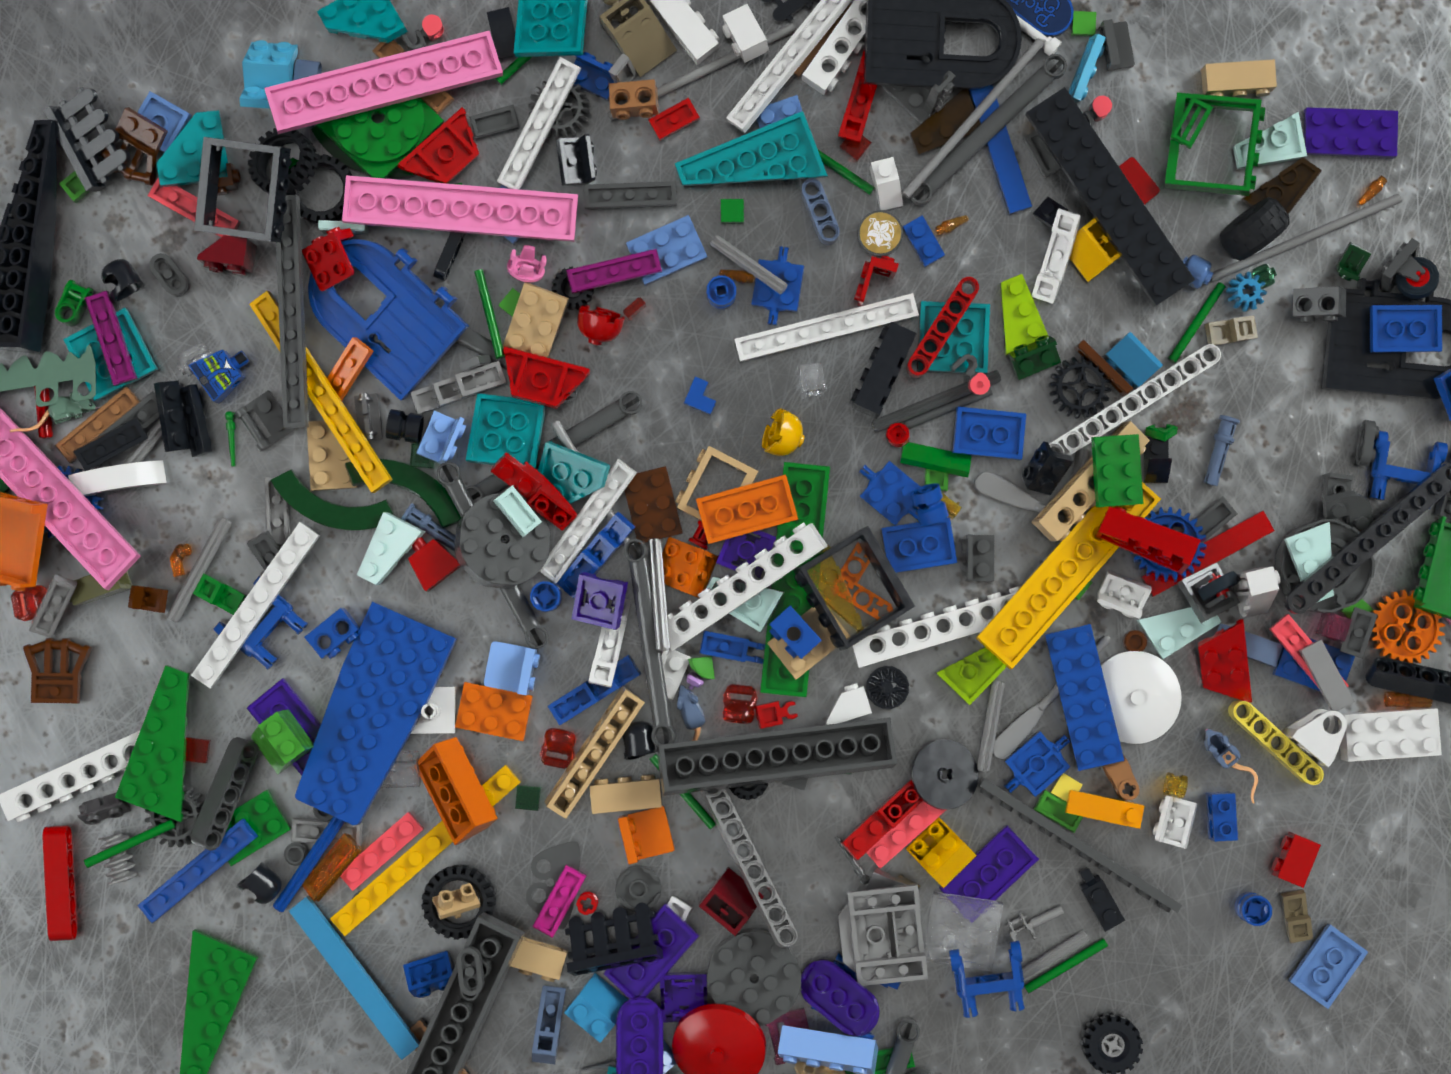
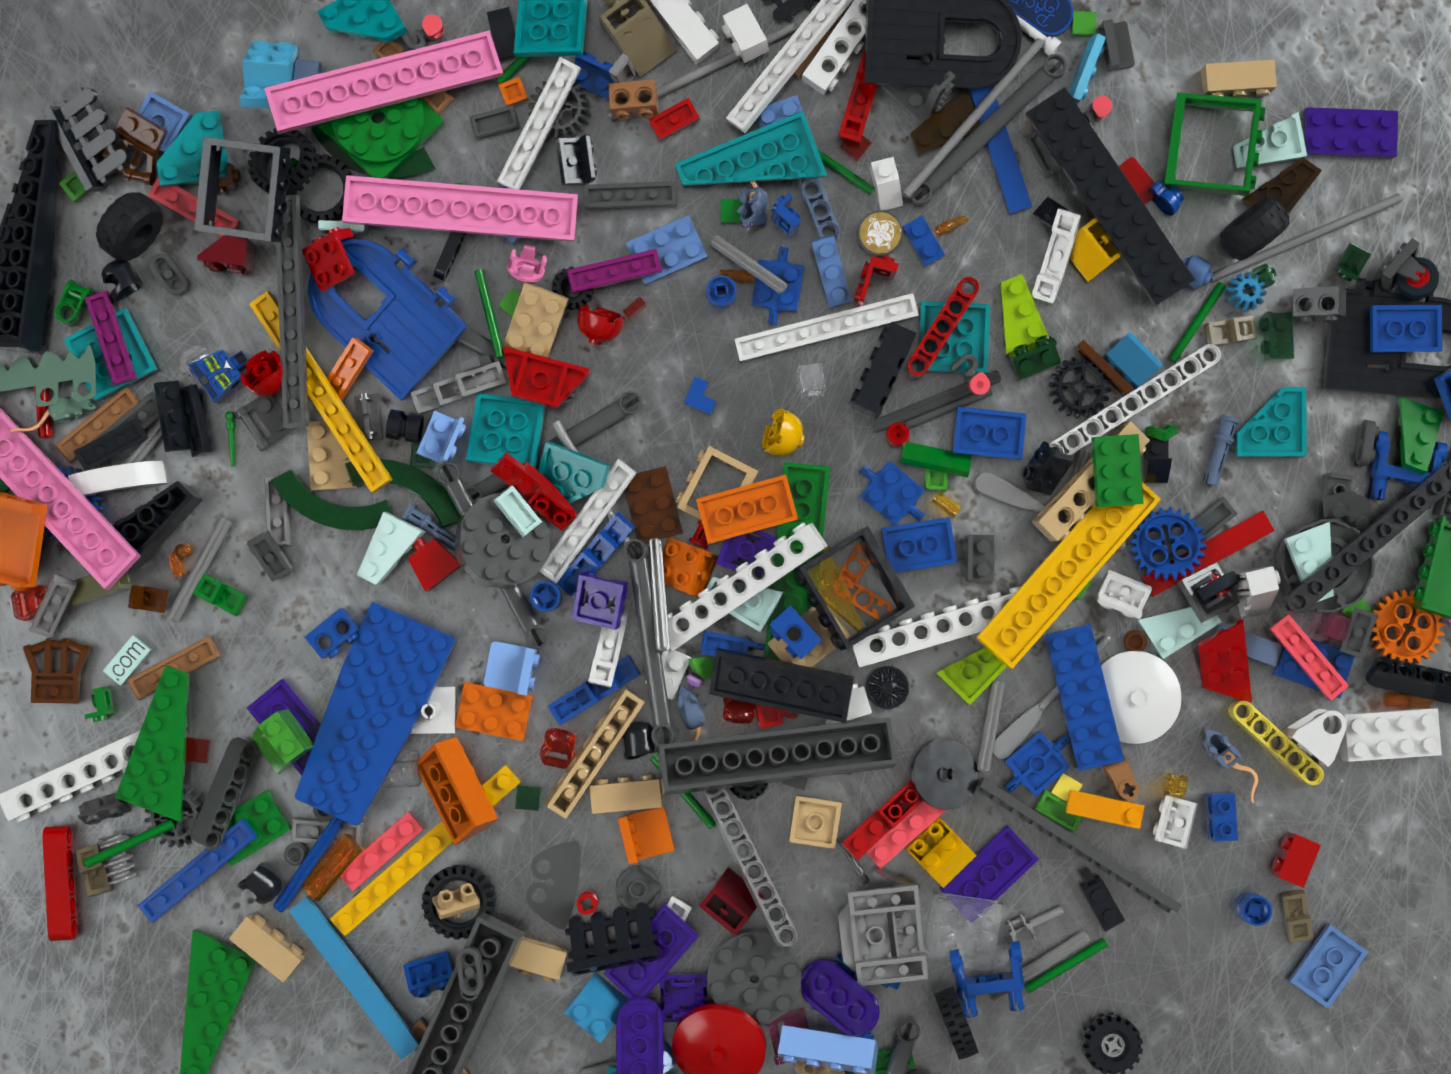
white plate [191,522,320,689] -> none
blue connector [213,576,308,670] -> none
red wing [398,107,479,184] -> none
dark pink tile [532,864,587,938] -> none
sand blue slope [532,985,566,1065] -> none
blue wheel [911,483,949,525] -> none
red wedge [1095,506,1201,574] -> none
green tile [1170,97,1213,149] -> none
light grey tile [1299,639,1355,711] -> none
clear orange piece [1358,175,1388,205] -> none
none -> dark tan slope [75,844,113,897]
none -> green bracket [84,686,114,722]
none -> black tyre [96,192,163,261]
none -> light aqua tile [103,635,152,686]
none -> black wedge [113,481,203,568]
none -> medium nougat tile [127,636,221,700]
none -> tan brick [229,914,305,983]
none -> red cylinder [240,350,283,397]
none -> orange tile [499,76,529,106]
none -> black plate [709,648,855,723]
none -> sand blue animal [737,182,768,228]
none -> blue bracket [771,193,801,238]
none -> tan plate [789,795,842,849]
none -> medium blue plate [811,234,852,308]
none -> black tyre [934,986,979,1060]
none -> blue piece [1150,180,1184,216]
none -> teal plate [1235,387,1307,457]
none -> clear green bracket [1259,311,1294,360]
none -> green wing [1397,396,1443,475]

